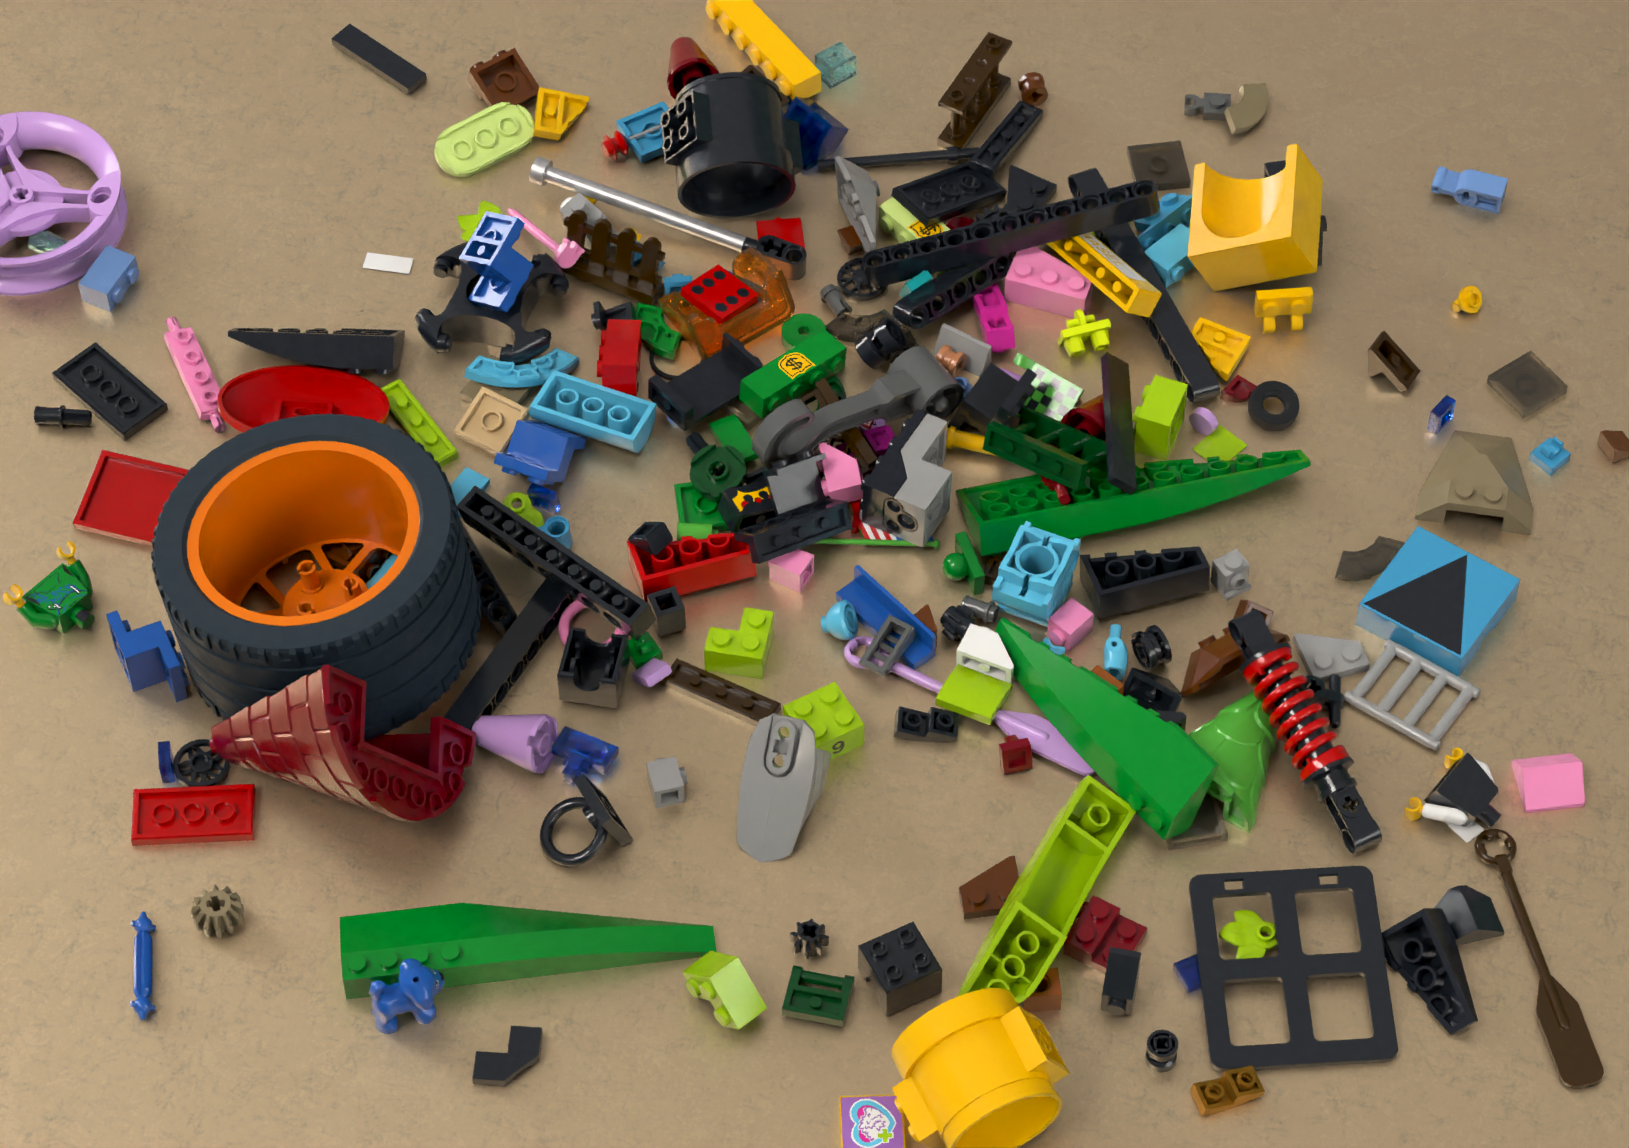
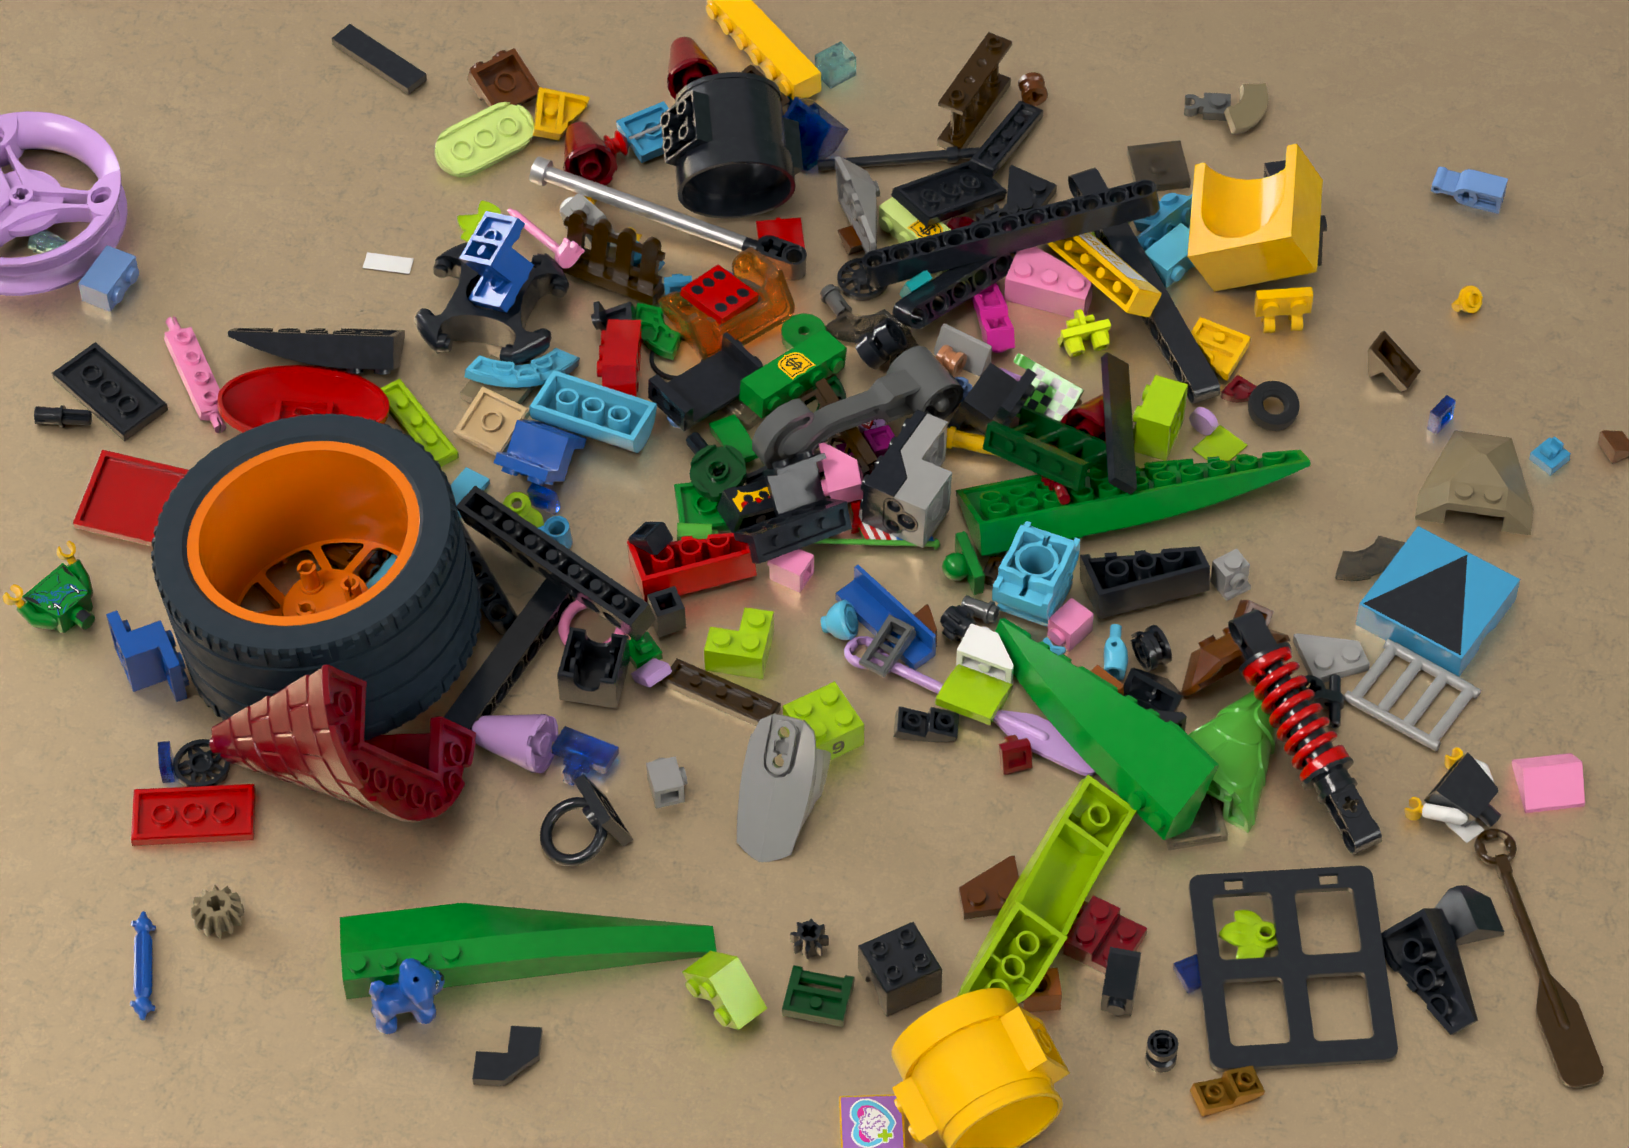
clear smoke tile [1487,350,1568,419] -> none
none -> dark red cone [563,121,618,186]

